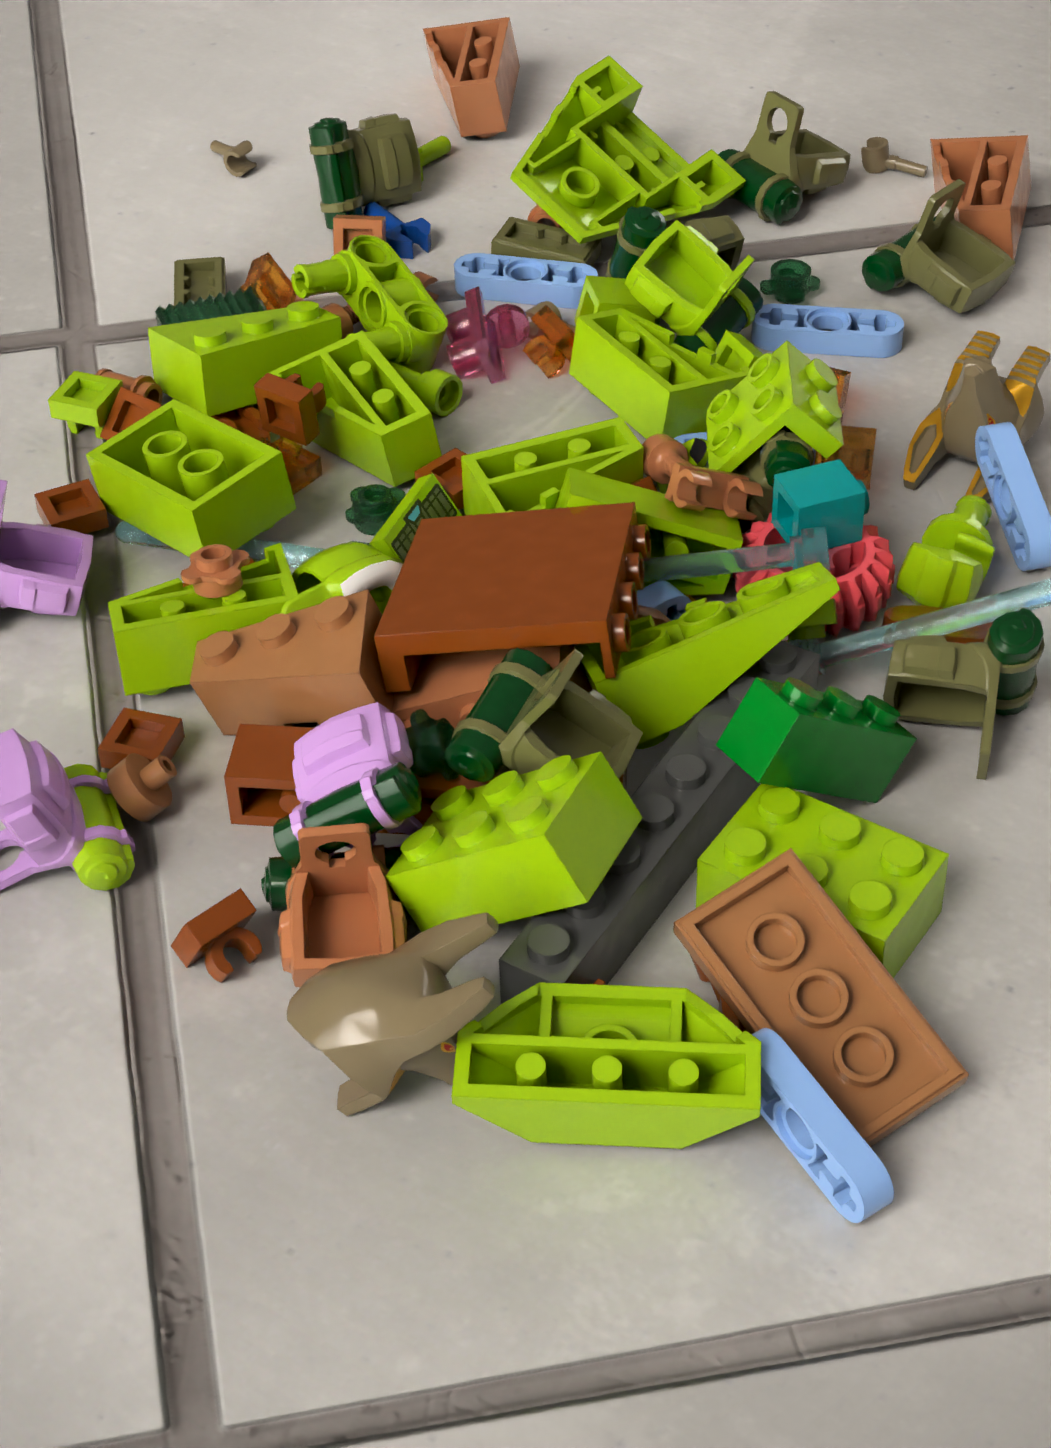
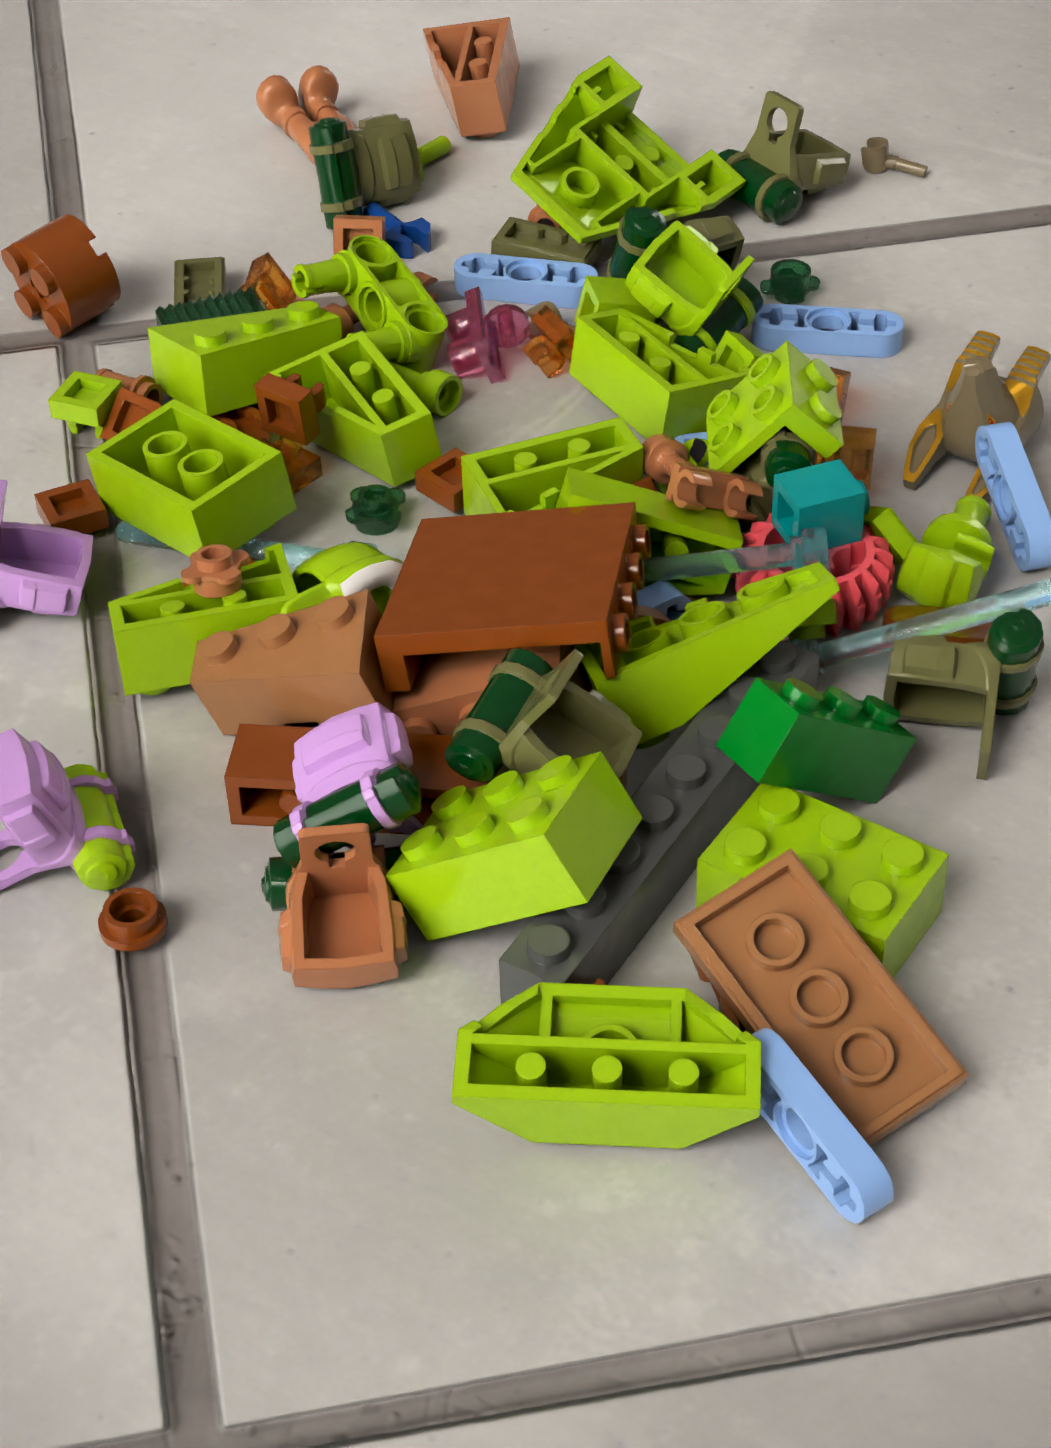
dark orange plate [97,707,185,769] -> none
medium nougat tile [107,753,177,822] -> none
dark orange tile [171,888,262,983] -> none
dark tan hand [210,140,257,177] -> none
dark tan piece [287,913,498,1116] -> none
tile [369,473,462,563] -> none
clear green plate [406,709,459,781] -> none
olive piece [862,179,1016,314] -> none
nougat wedge [930,135,1031,260] -> none
none -> dark orange brick [1,214,121,338]
none -> dark orange plate [98,887,168,951]
none -> nougat piece [256,65,357,164]
none -> lime tile [863,506,919,565]

